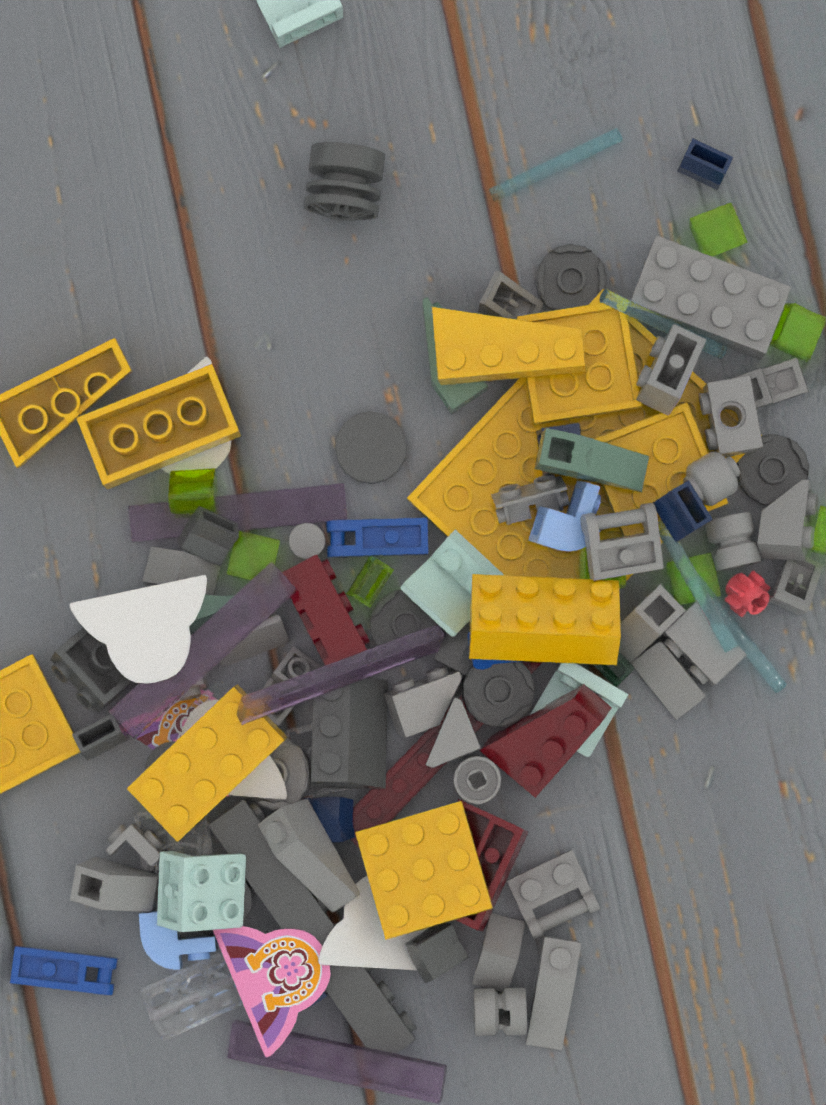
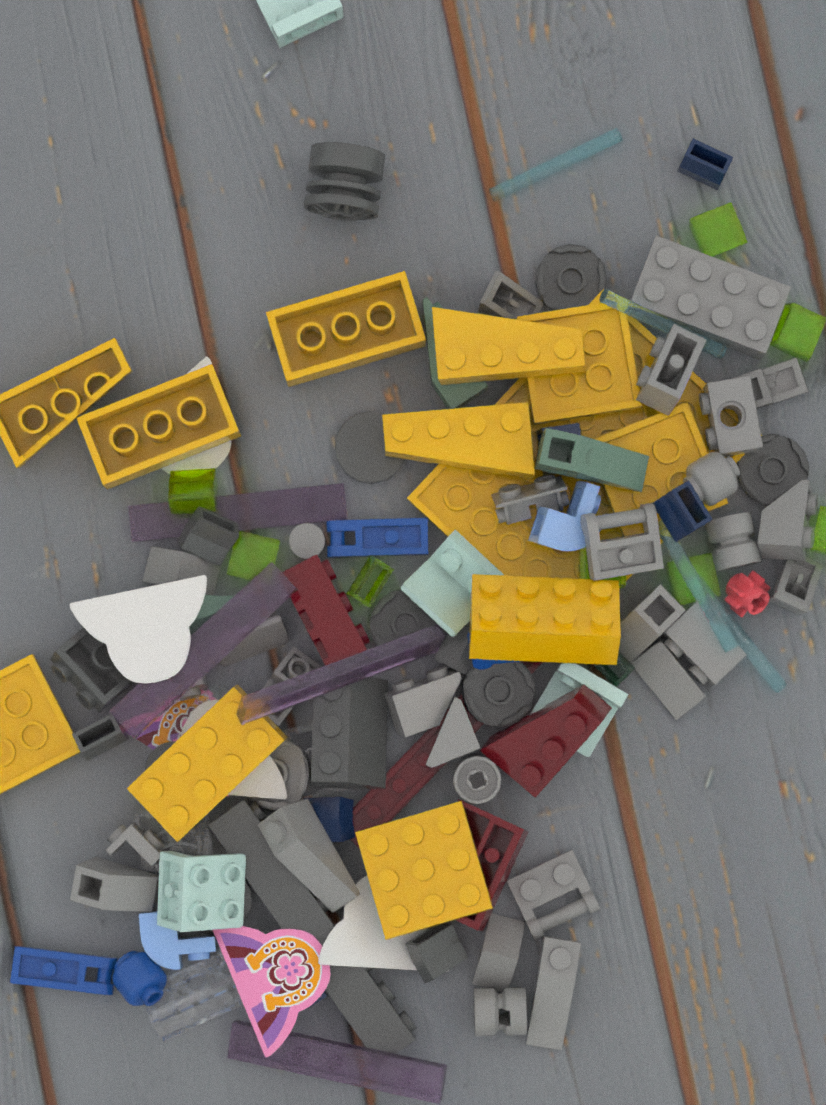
none -> blue head [112,951,167,1006]
none -> yellow brick [266,271,426,387]
none -> yellow wedge [382,402,535,479]

